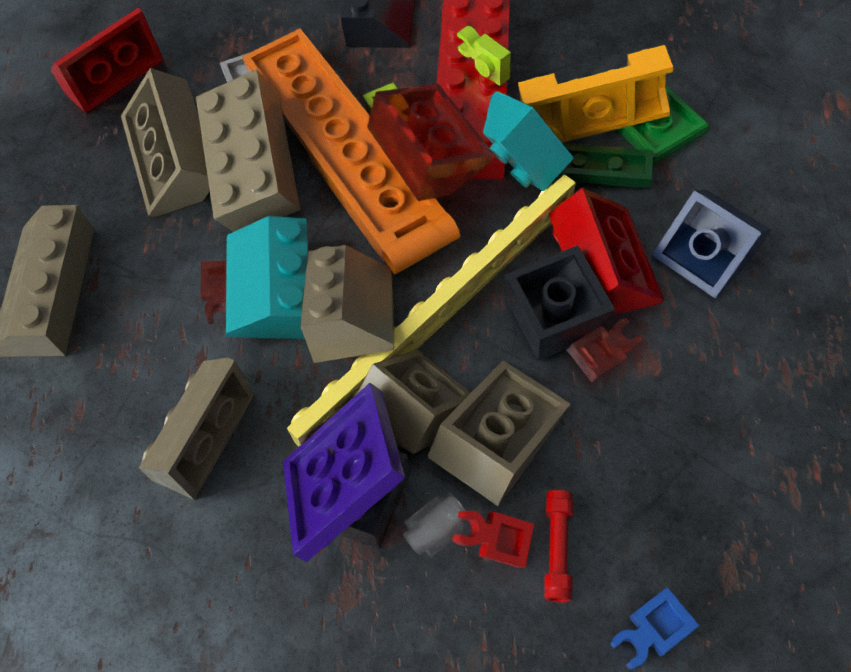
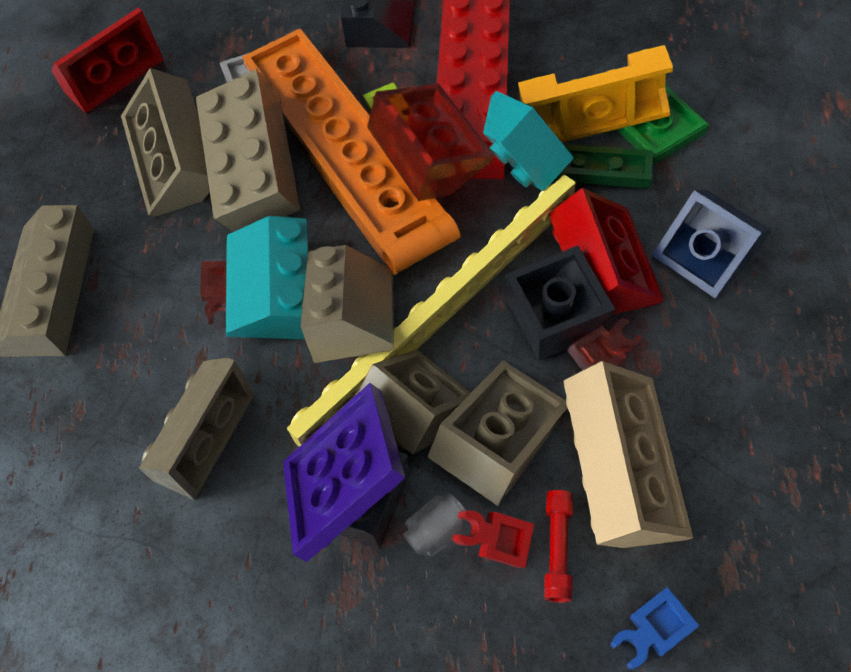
lime plate [457,26,511,86] -> none
none -> tan slope [563,361,693,548]

